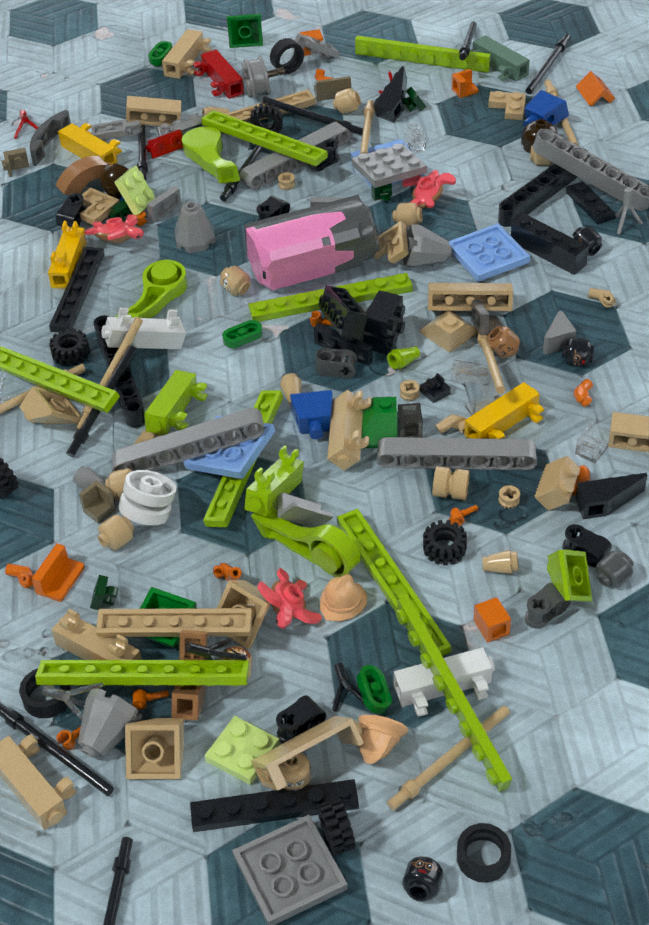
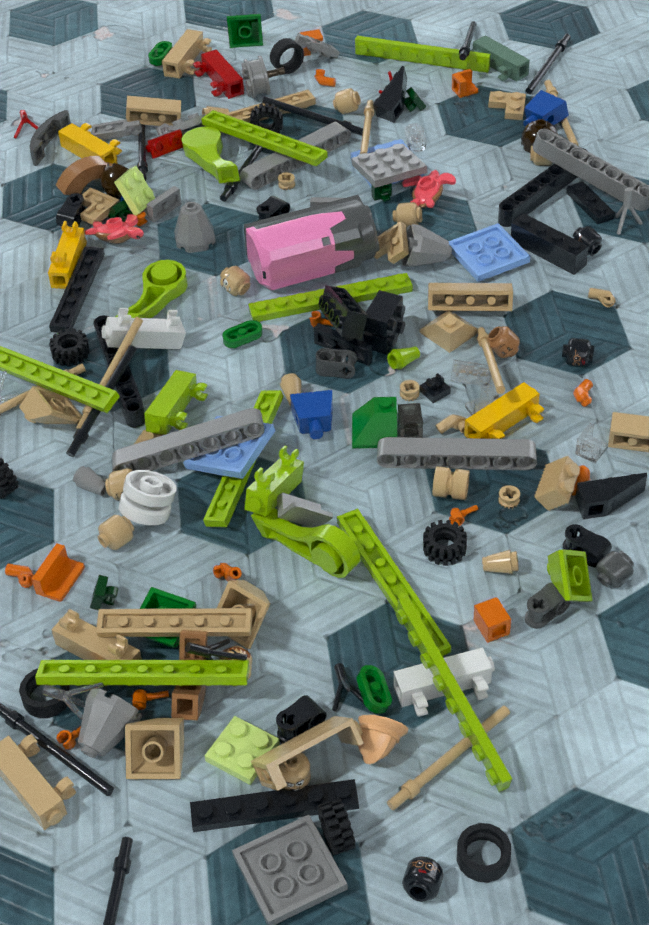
dark tan bracket [1,148,29,177] -> none
dark tan panel [79,480,116,524] -> none
coral animal [257,568,322,629] -> none
black piece [307,139,339,172] -> none
dark tan panel [314,76,351,101] -> none
light nougat piece [320,574,367,622] -> none
tan brick [327,390,371,471] -> none
flat silver panel [471,300,503,335] -> none
light grey slope [543,311,576,354] -> none
orange panel [576,71,615,106] -> none

